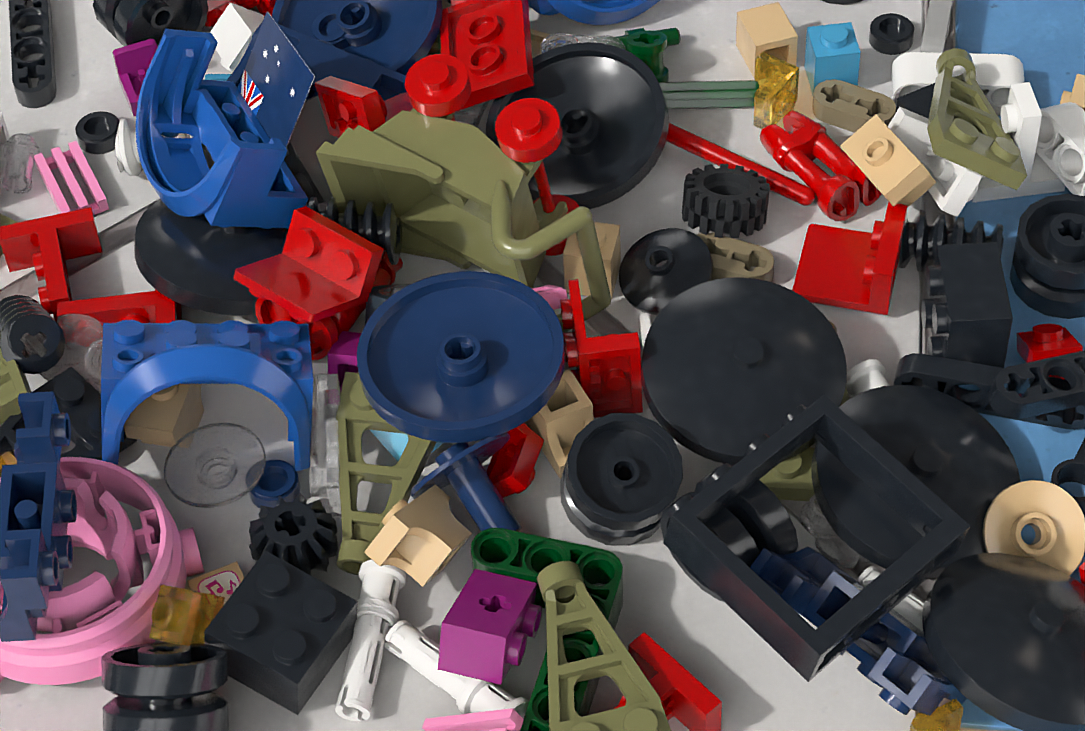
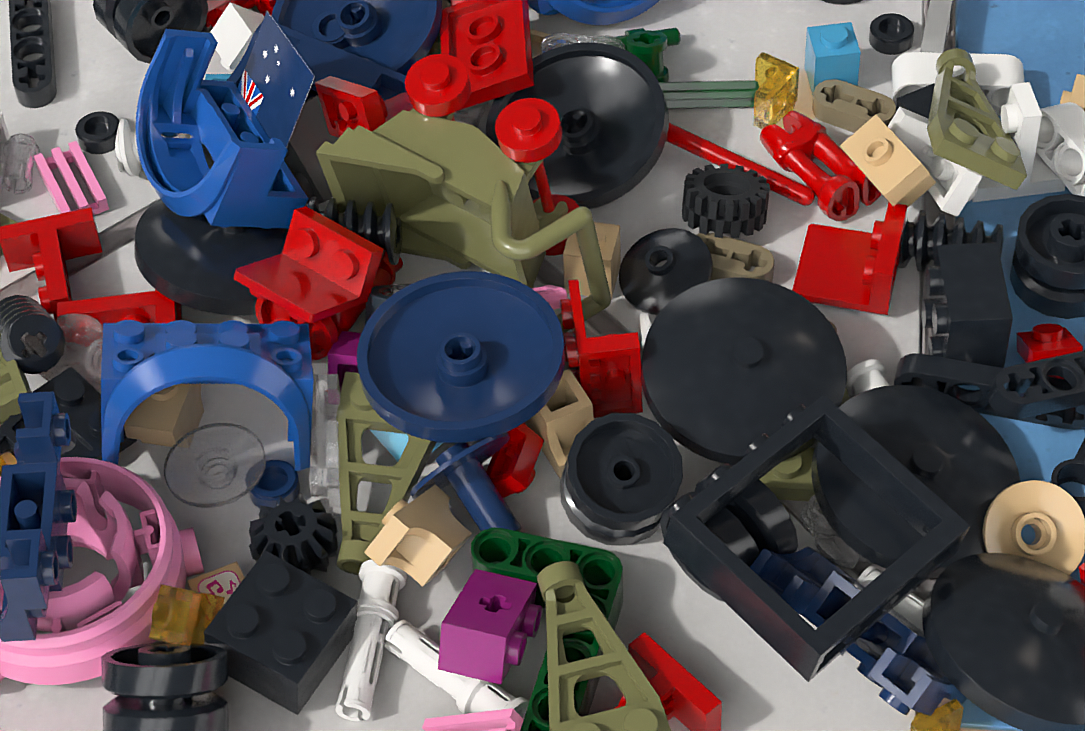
magenta bracket [112,39,158,116] -> none
tan brick [736,2,798,79] -> none

